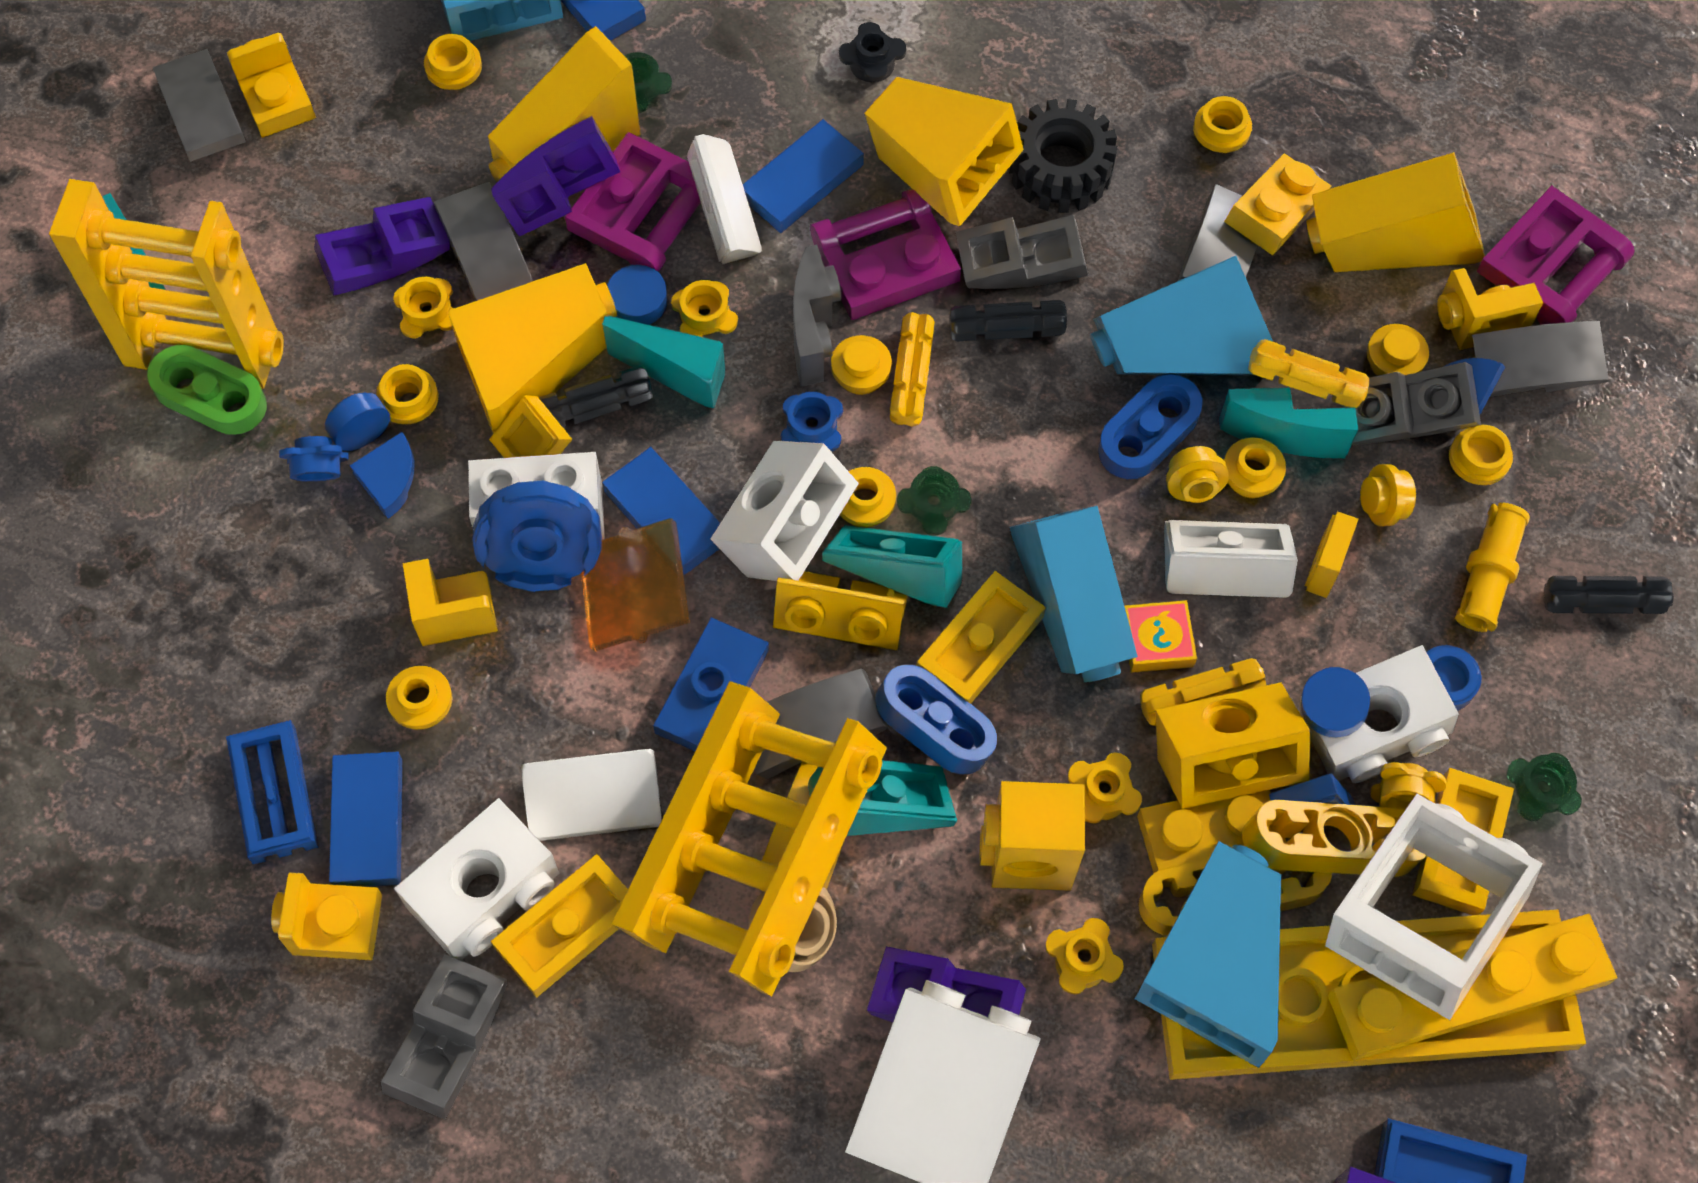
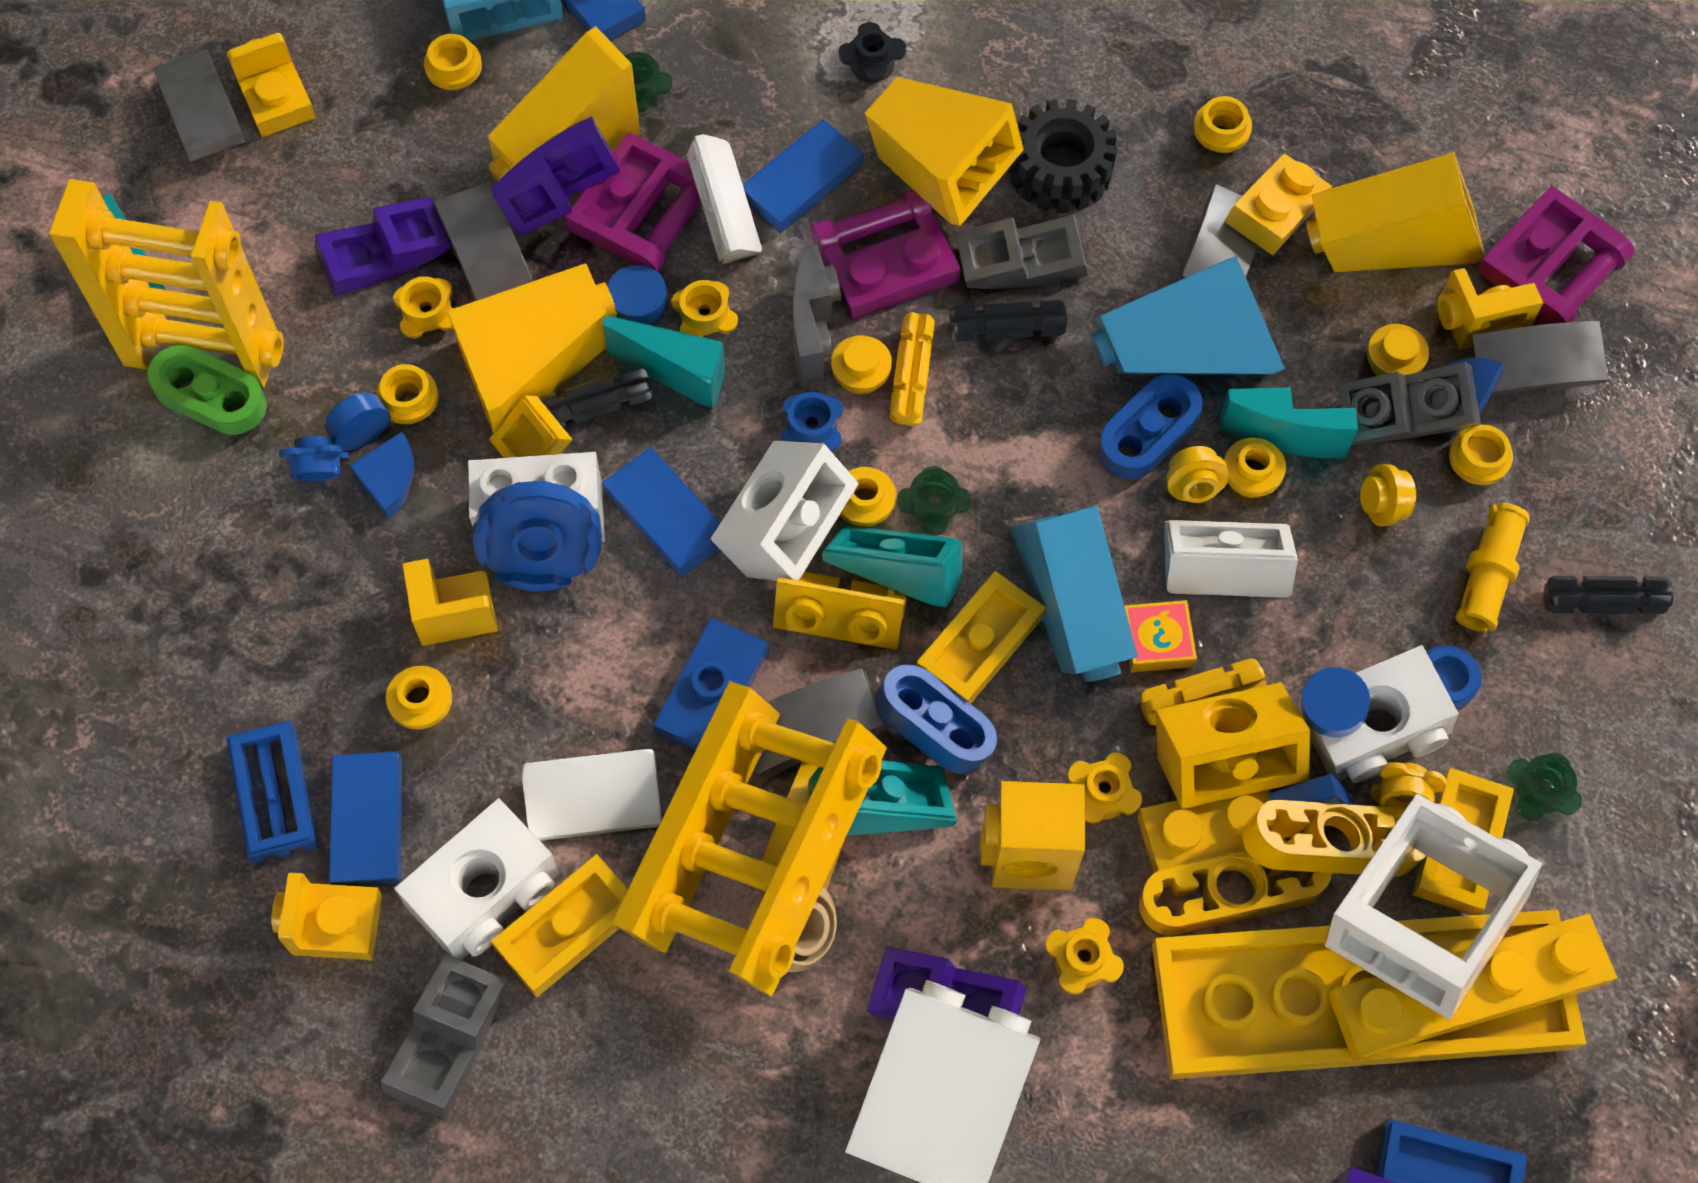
clear orange piece [581,518,690,652] -> none
dark azure slope [1135,841,1281,1068] -> none
yellow axle [1248,339,1369,408] -> none
yellow tile [1304,511,1358,598] -> none

